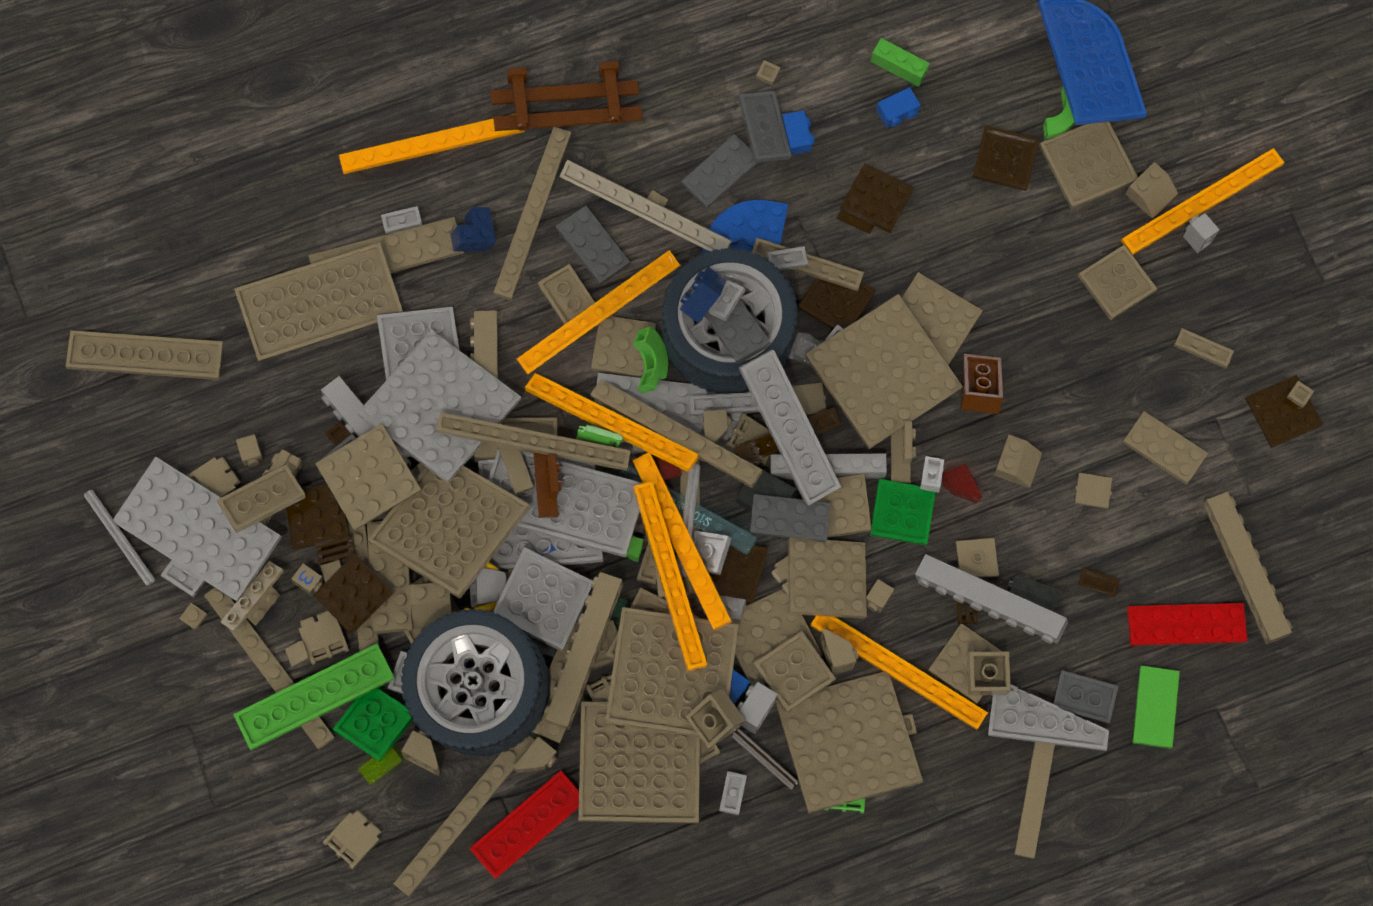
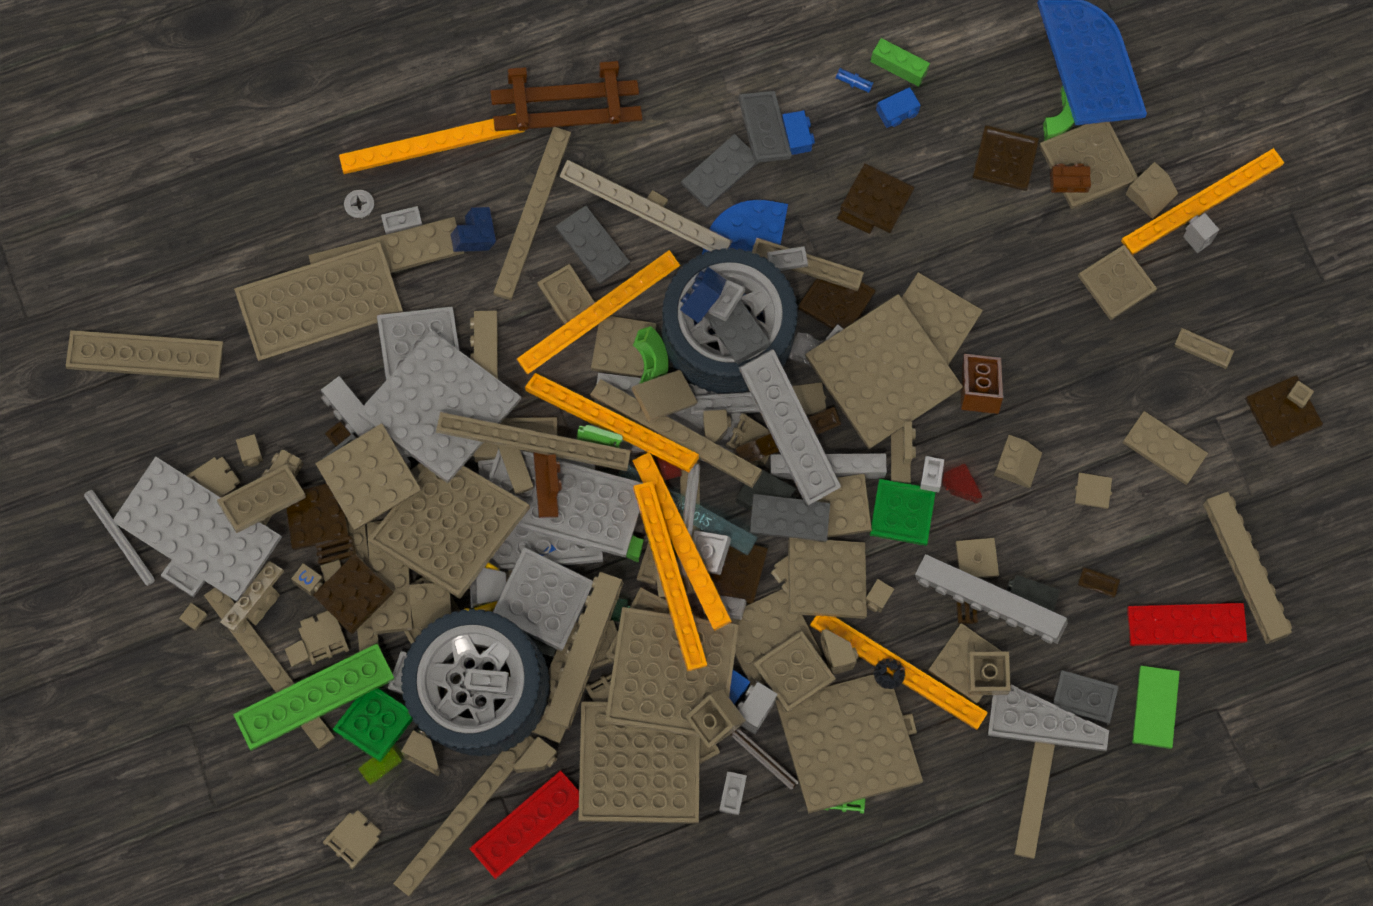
dark tan plate [756,60,780,86] -> none
none -> light grey gear [344,190,374,219]
none -> light grey plate [466,669,509,693]
none -> dark tan tile [631,370,698,422]
none -> blue pin [835,68,874,93]
none -> black gear [874,658,905,689]
none -> reddish brown brick [1050,163,1091,193]

